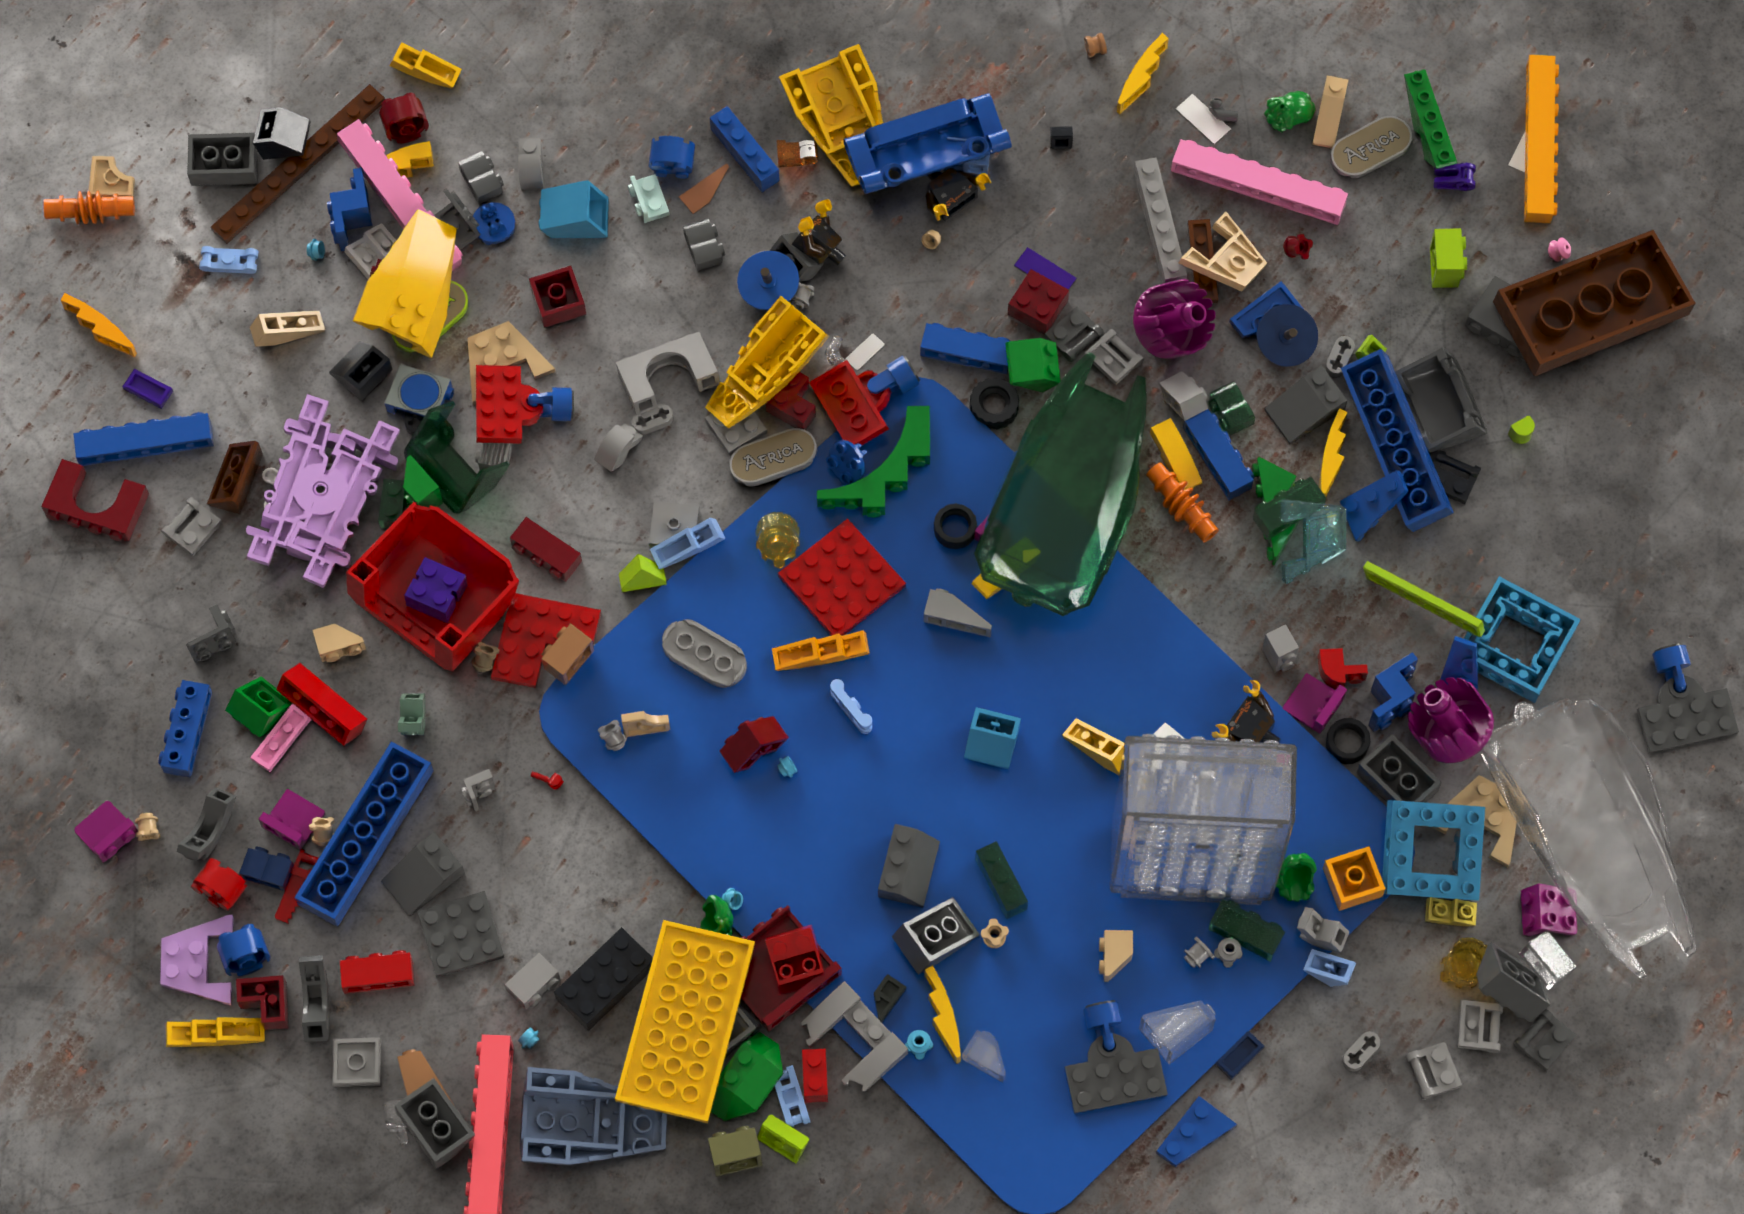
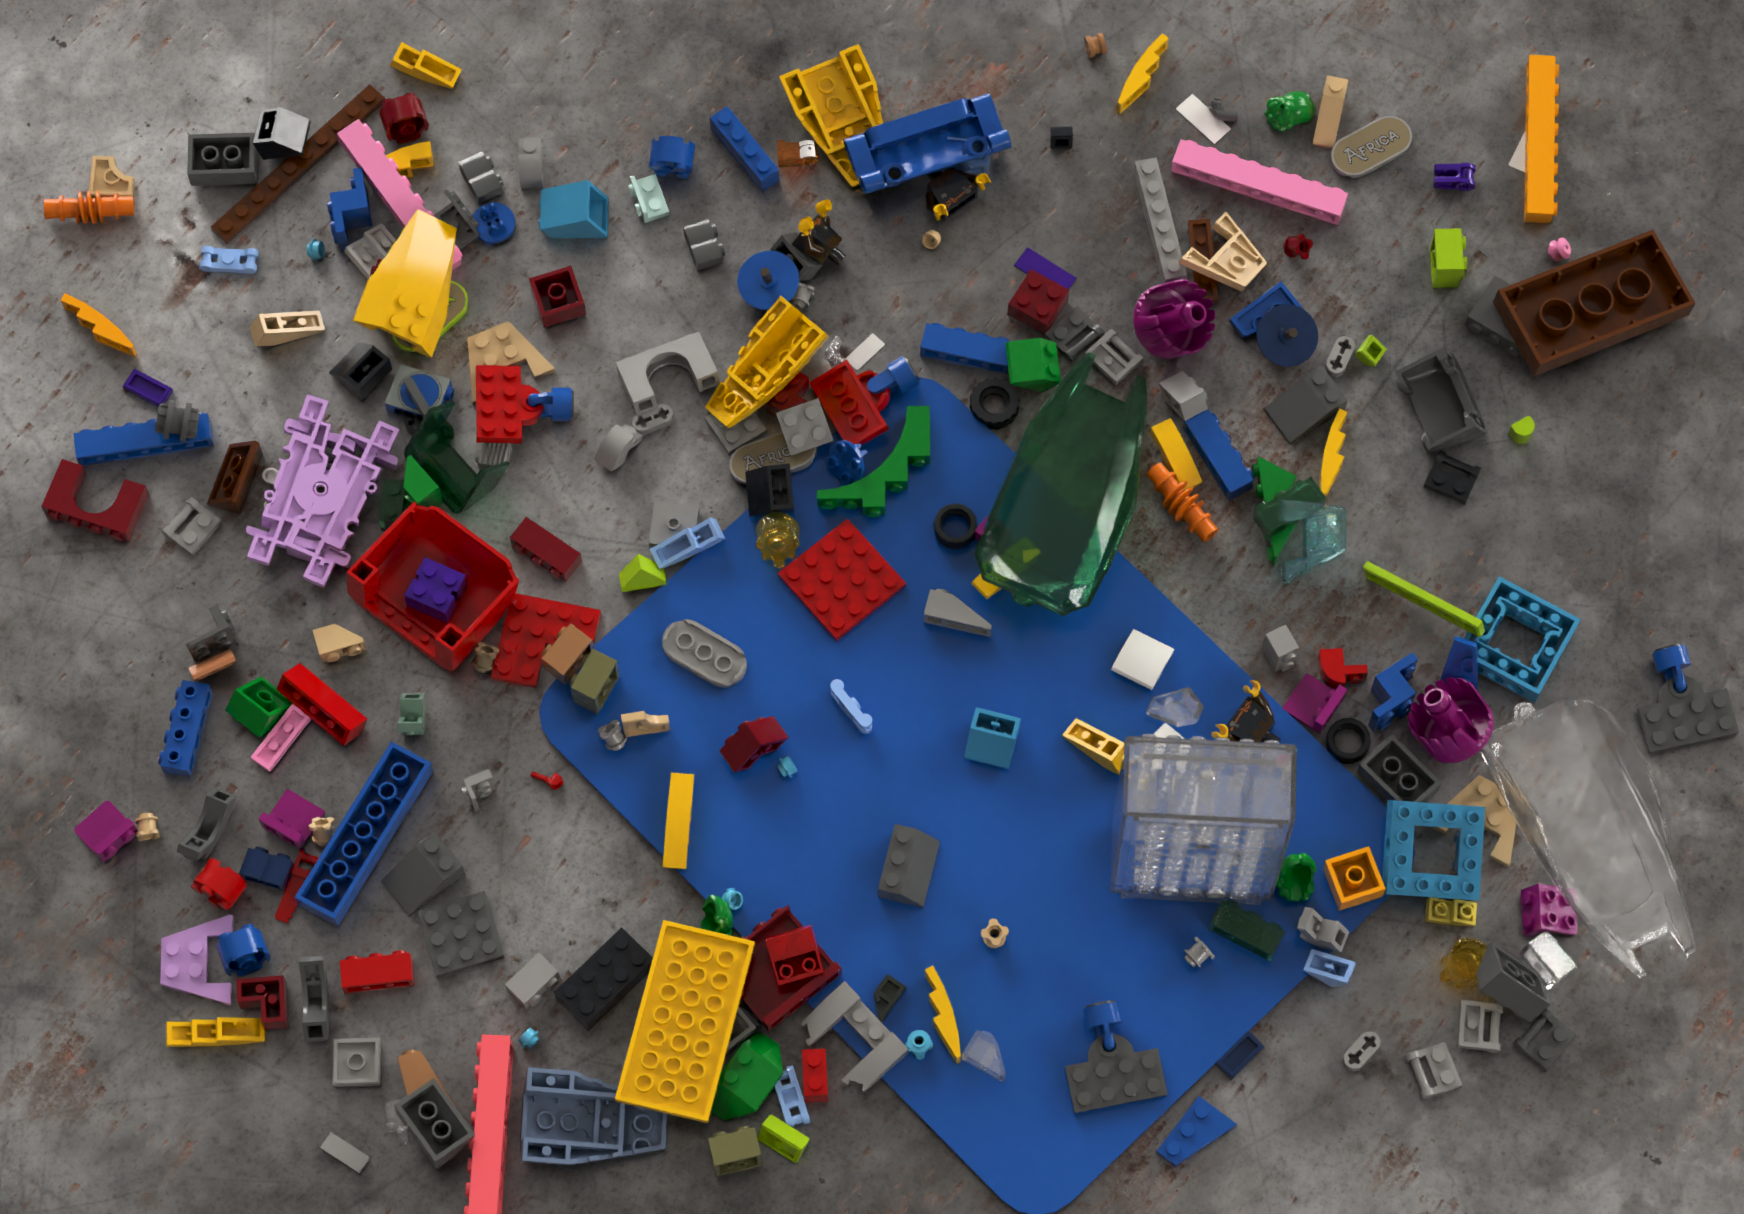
nougat sticker [679,163,729,214] -> none
light orange slope [772,630,870,671] -> none
dark grey slope [892,897,980,975] -> none
clear green brick [975,841,1028,919] -> none
tan slope [1099,930,1133,982] -> none
clear slope [1139,1000,1216,1065] -> none
clear green brick [1208,381,1255,435] -> none
light grey brick [1214,938,1242,968] -> none
blue wing [1340,470,1408,542] -> none
blue brick [1341,349,1454,532] -> none
green slope [1404,69,1457,169] -> none
none -> dark grey piece [155,400,200,442]
none -> nougat slope [188,649,237,682]
none -> light grey piece [320,1132,370,1174]
none -> dark grey tile [403,376,434,424]
none -> olive brick [570,649,620,714]
none -> yellow slope [663,773,694,869]
none -> black slope [745,463,795,517]
none -> light grey plate [776,398,833,456]
none -> white slope [1111,629,1174,690]
none -> clear slope [1146,687,1204,727]

